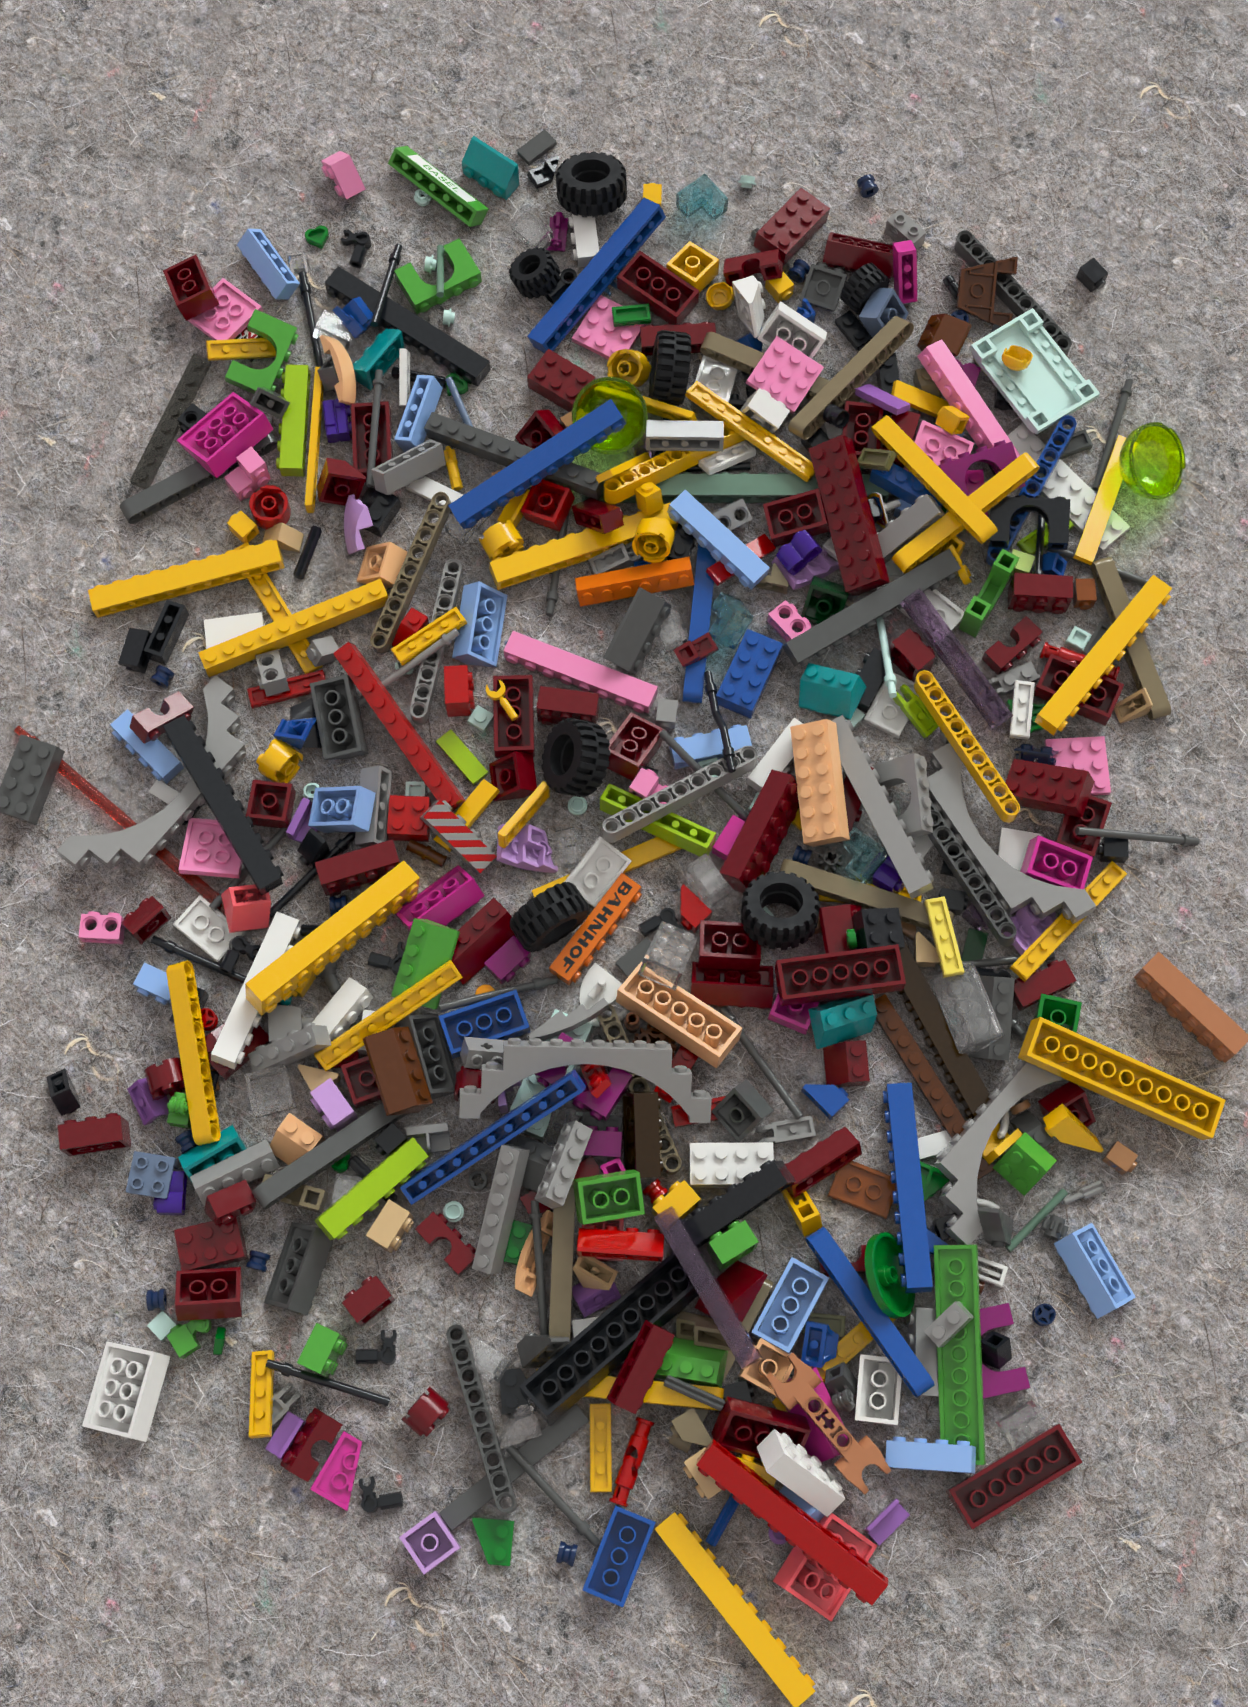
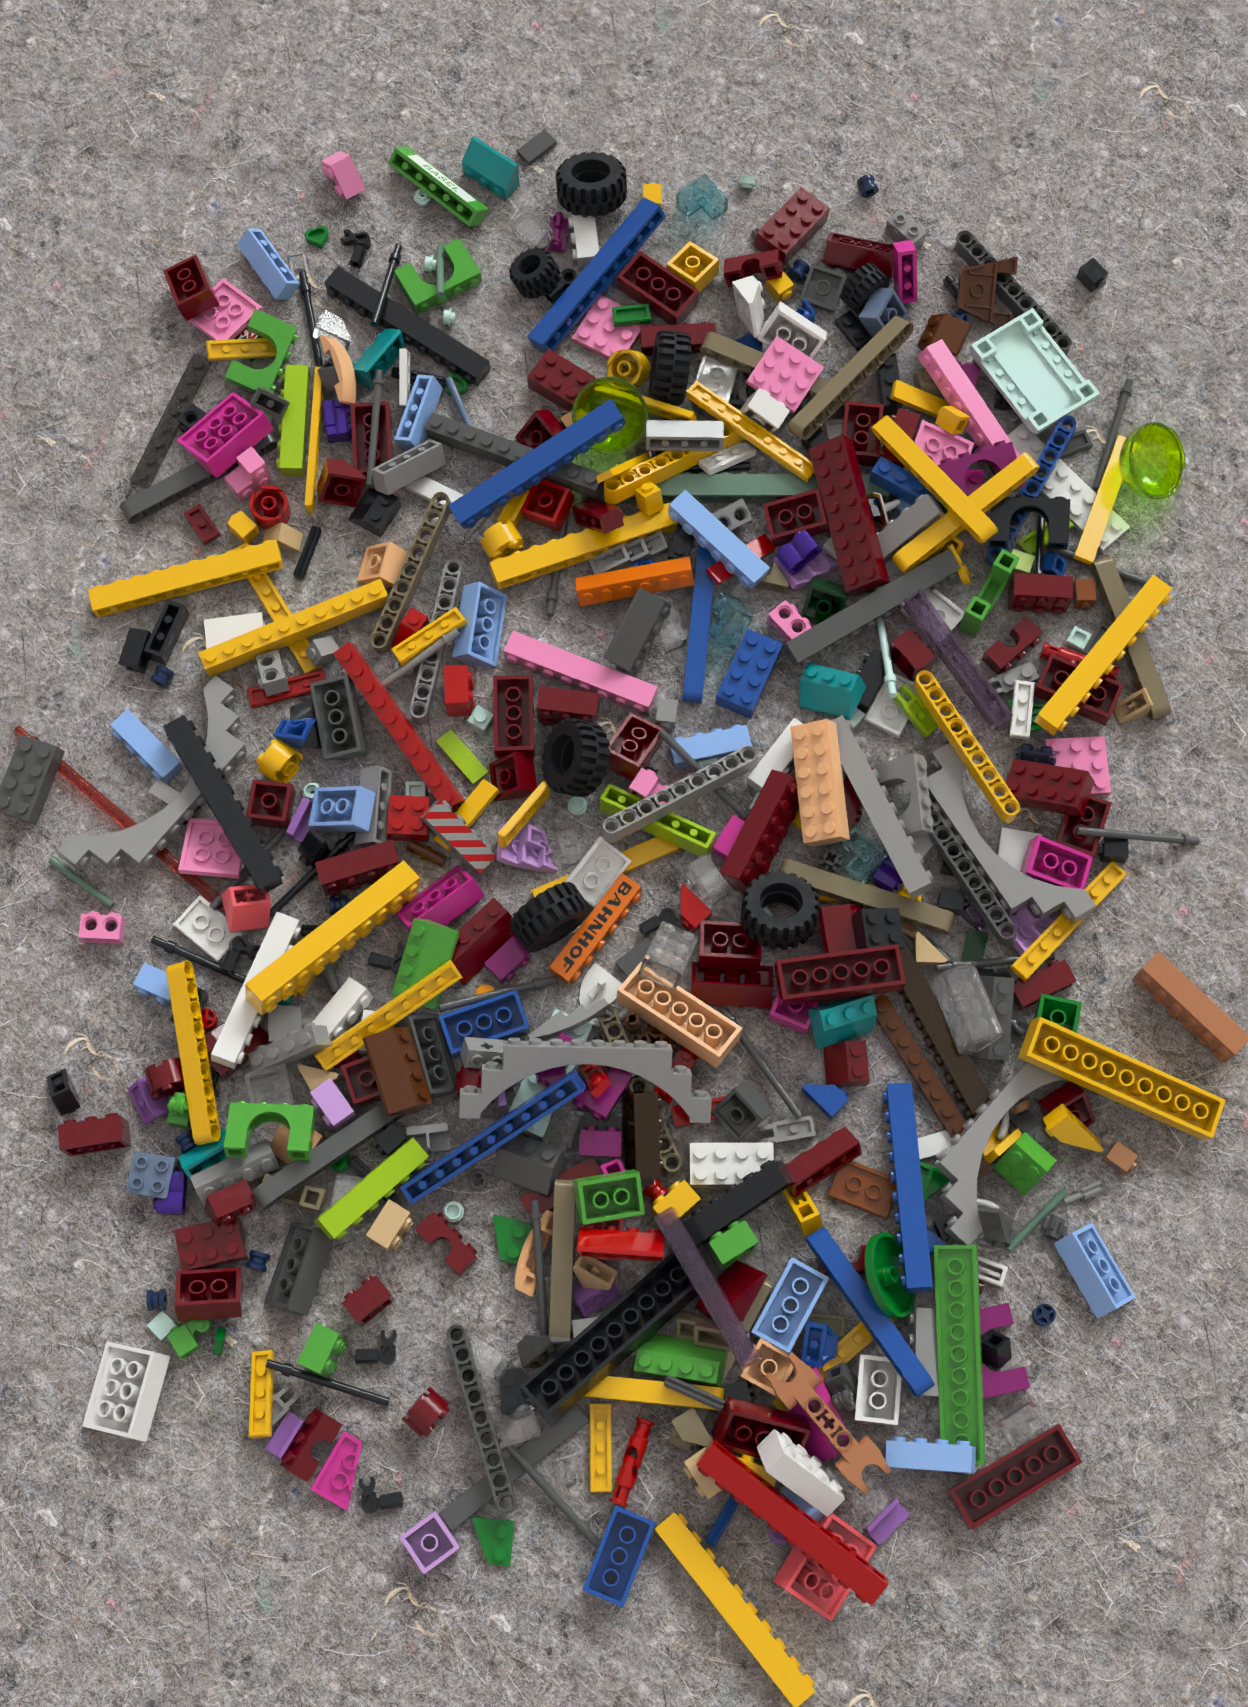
dark red slope [122,896,172,945] -> none
arch [129,691,194,744] -> none
blue piece [332,297,373,338] -> none
lavender slope [344,494,373,555] -> none
yellow piece [443,446,463,491] -> none
light grey brick [472,1144,530,1275] -> none
yellow piece [486,680,518,721] -> none
black slope [527,156,560,189] -> none
light grey brick [534,1120,593,1209] -> none
dark blue wheel [556,1541,578,1567] -> none
dark red brick [606,1320,675,1415] -> none
yellow brick [632,517,675,563] -> none
dark red slope [673,632,719,667] -> none
black bar [704,671,736,773] -> none
yellow hair [706,282,734,310] -> none
dark blue wheel [792,845,813,865] -> none
black wheel [823,404,850,429] -> none
green tile [846,928,857,950] -> none
medium lavender tile [855,384,911,415] -> none
olive tile [858,448,897,471] -> none
light yellow tile [924,896,964,978] -> none
light grey brick [924,1301,974,1348] -> none
yellow hair [1002,345,1033,371] -> none
none -> sand green bar [48,856,115,909]
none -> dark red plate [184,504,221,546]
none -> bright green arch [223,1101,316,1161]

